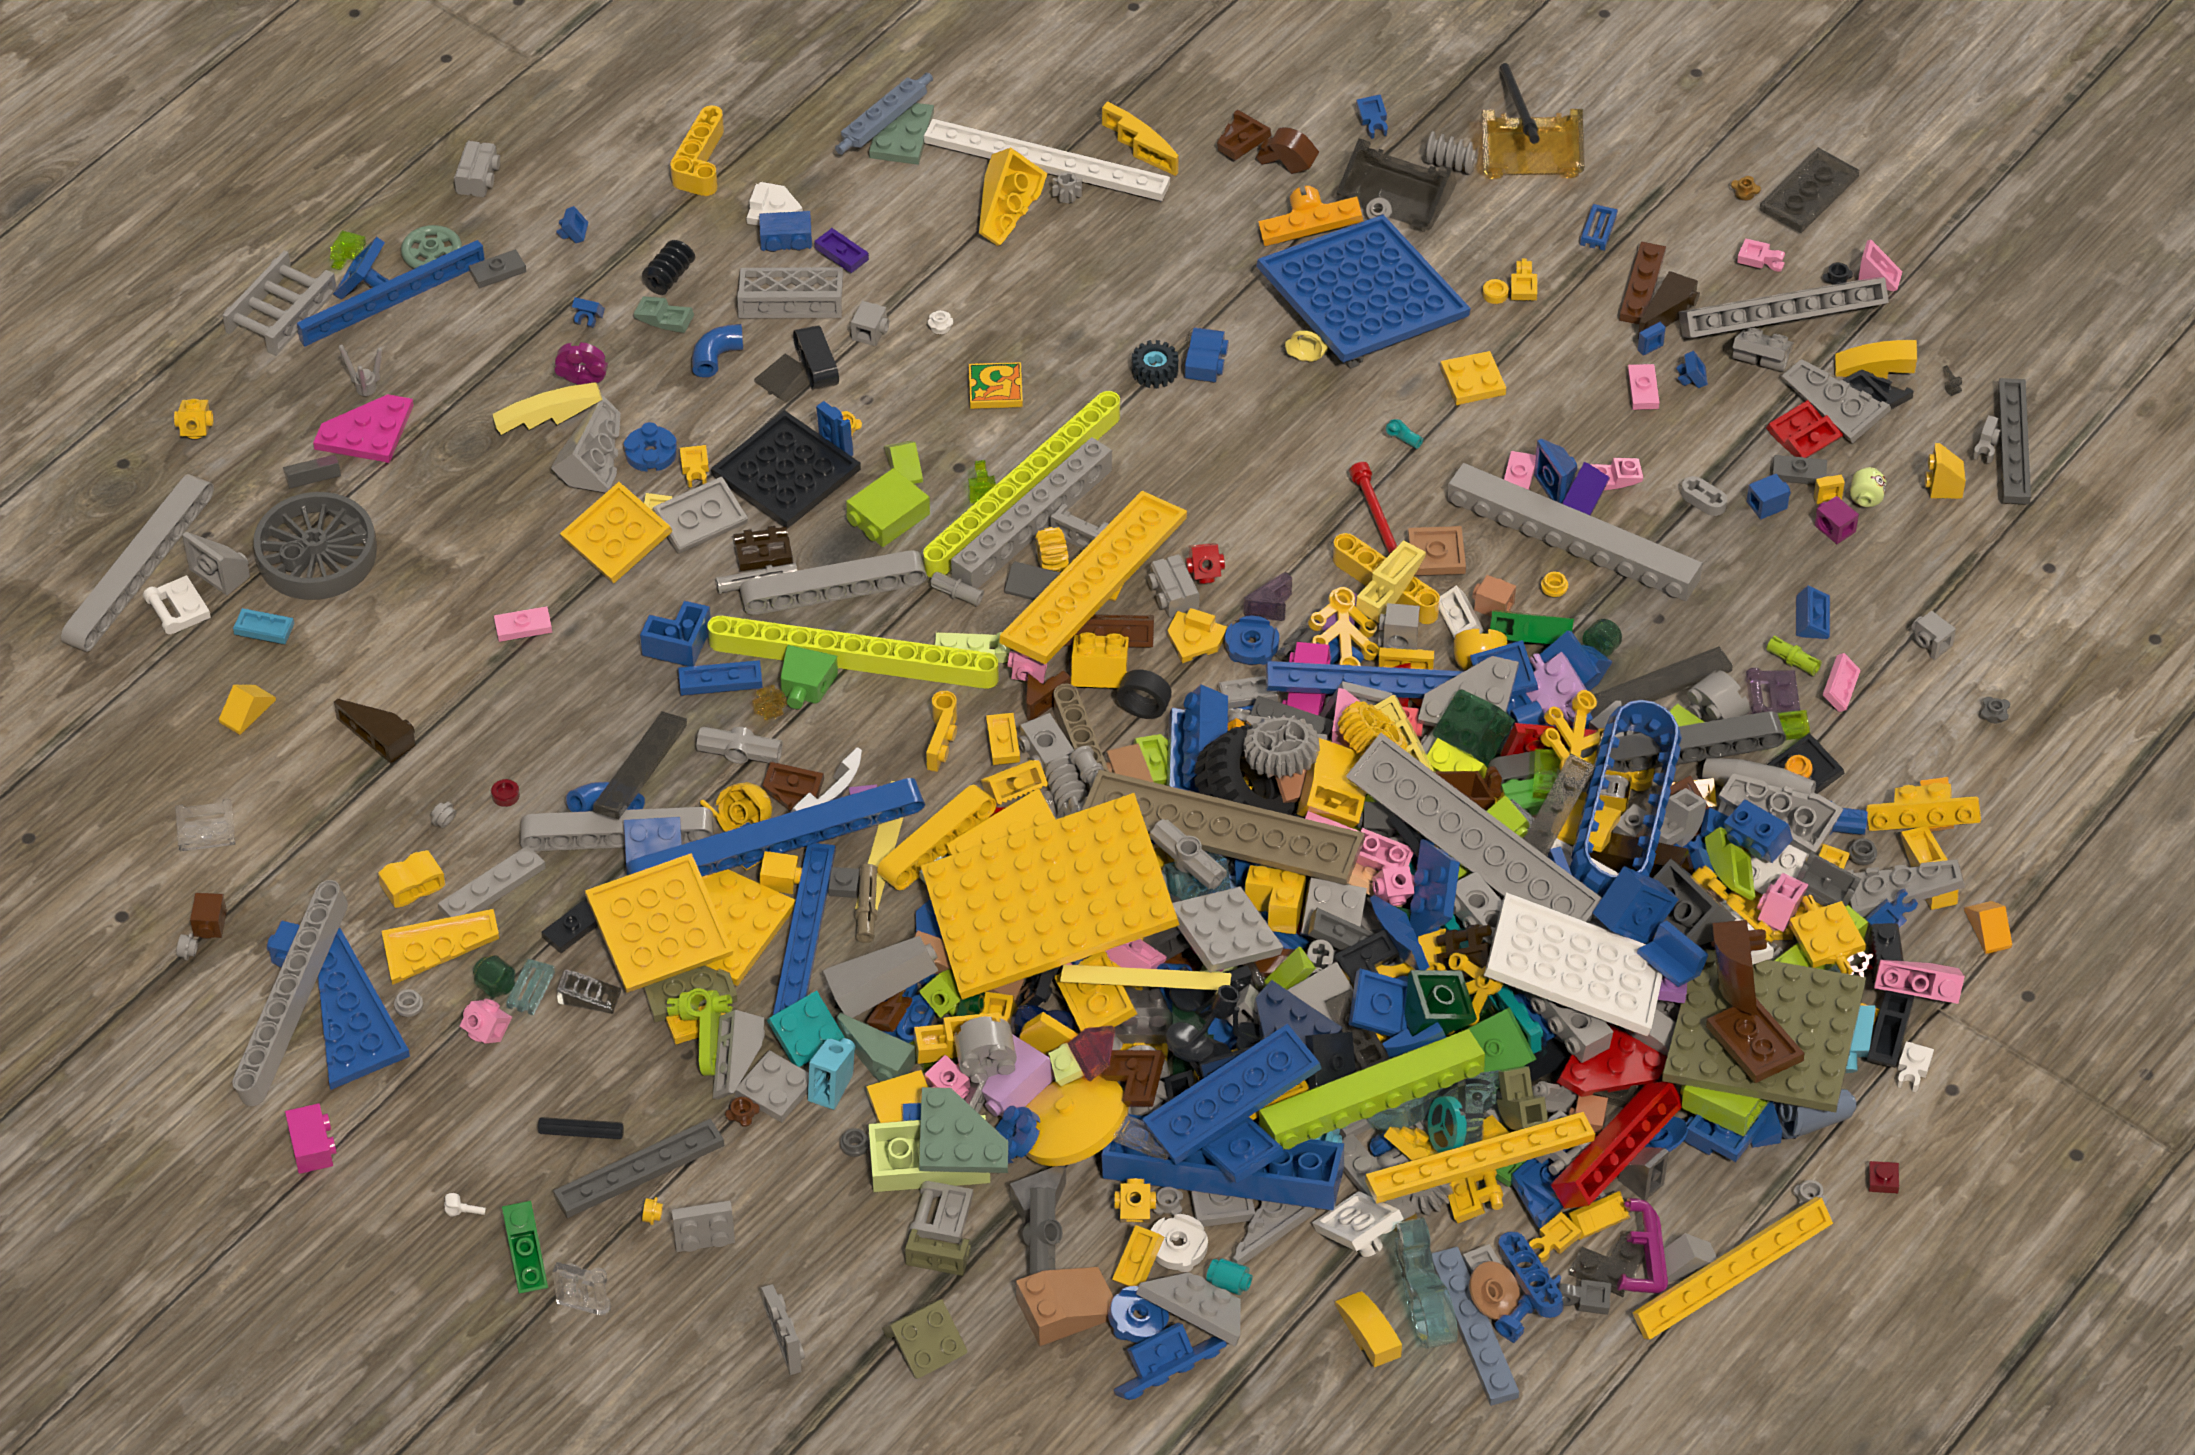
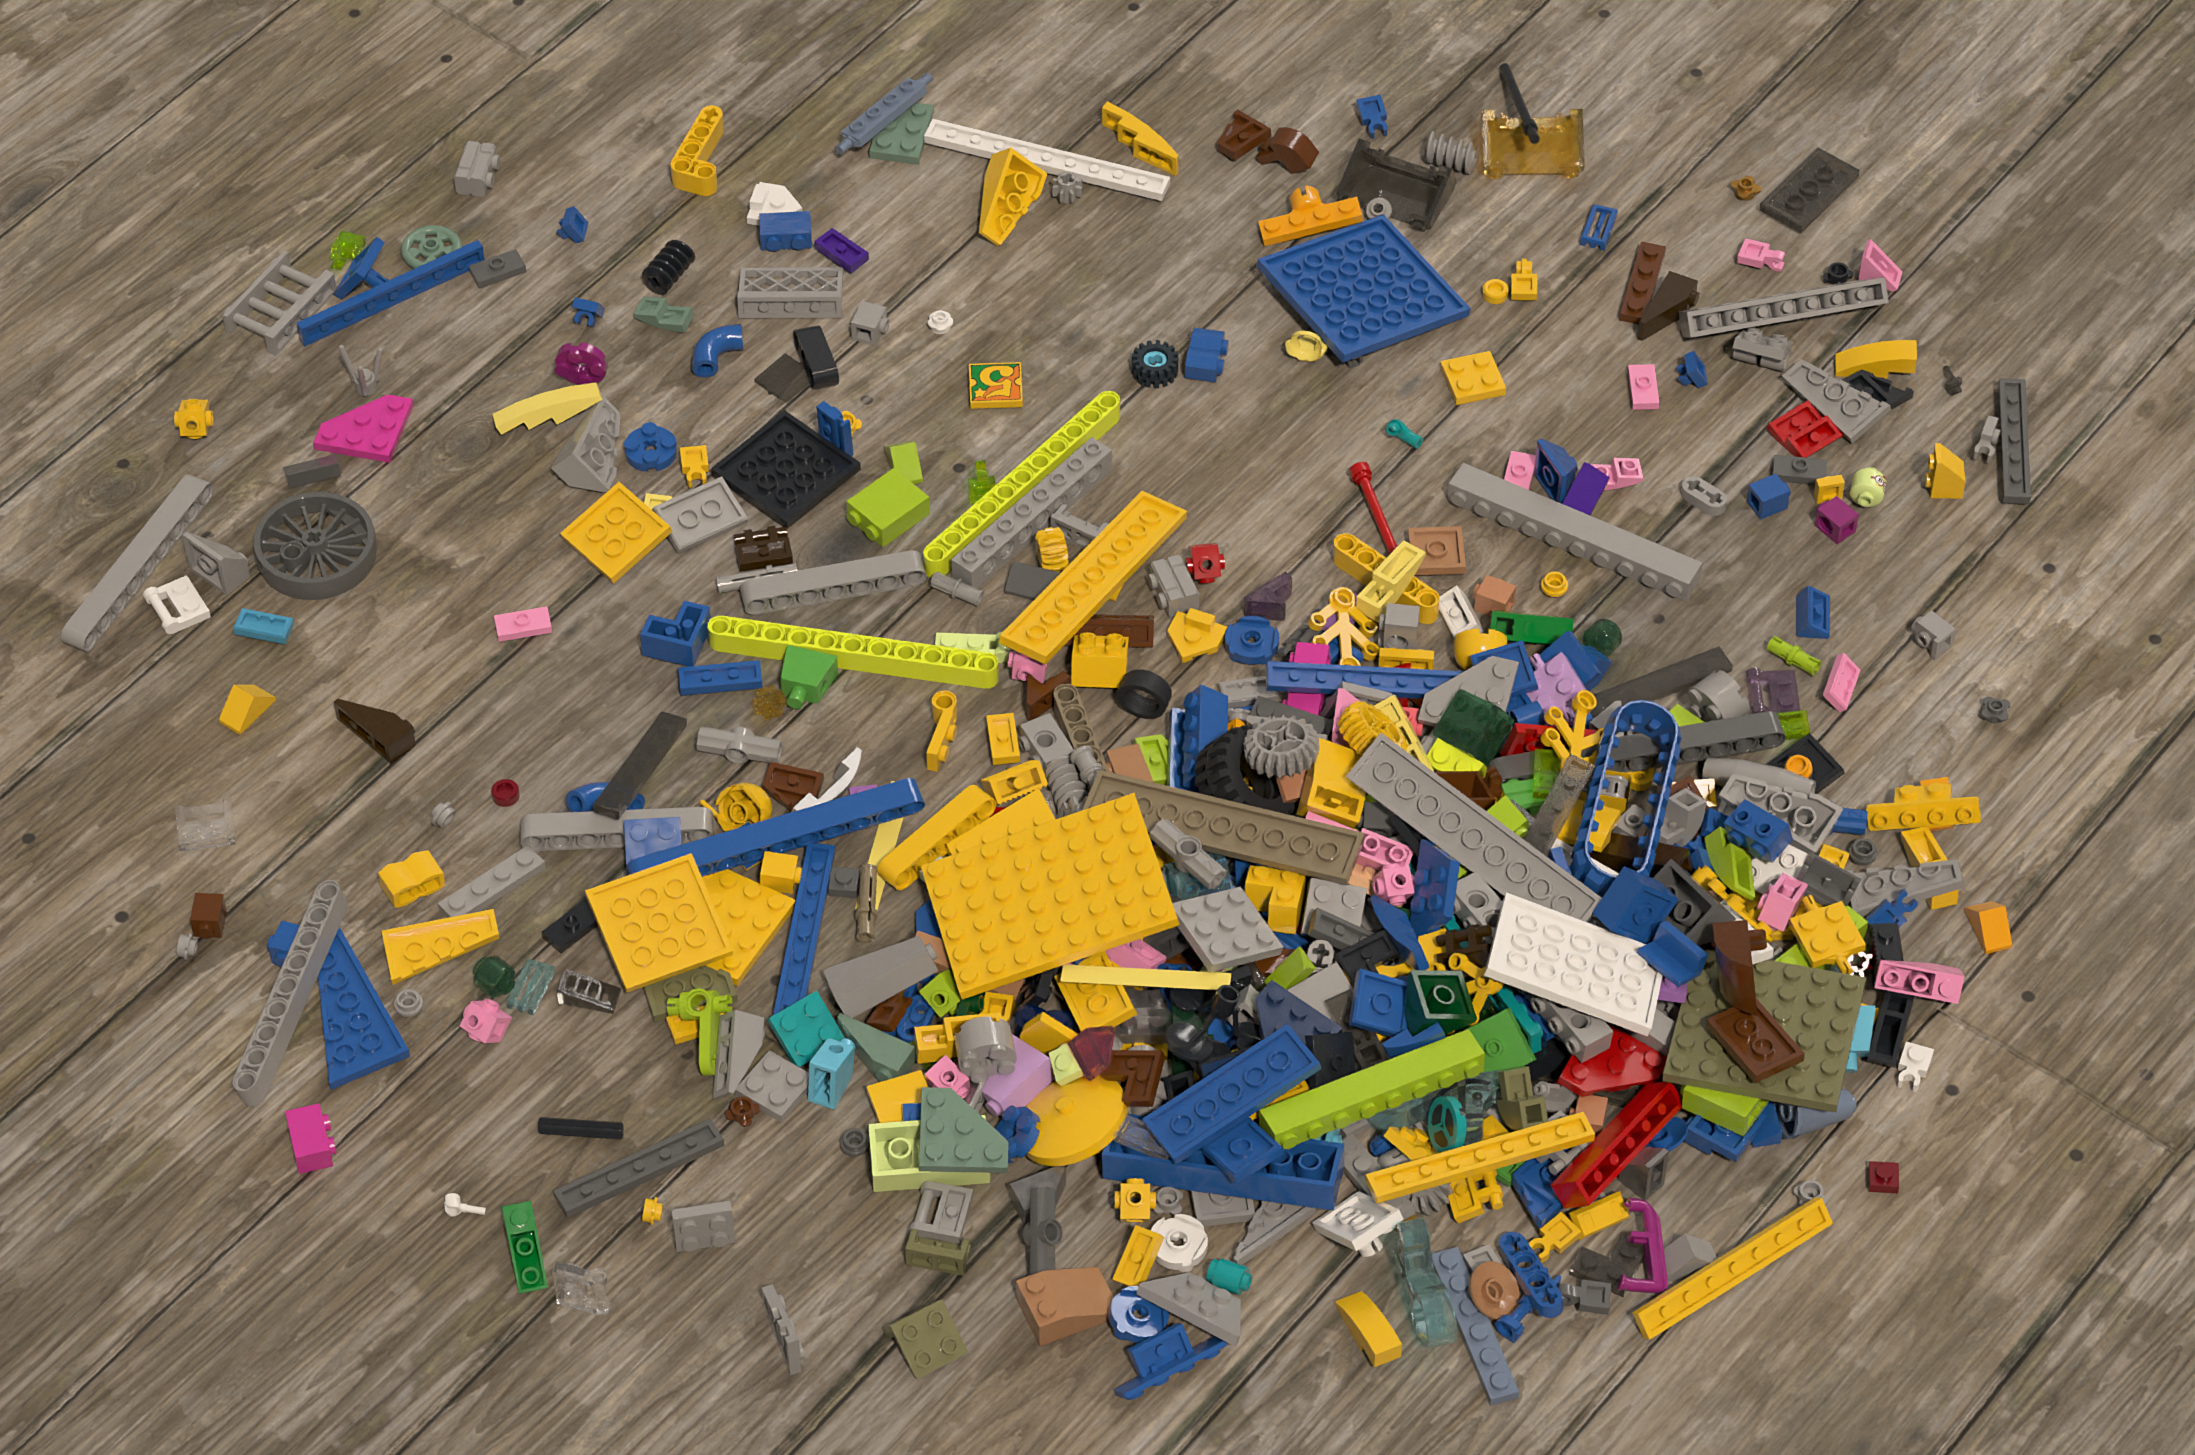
blue tile [1638,322,1666,356] -> none

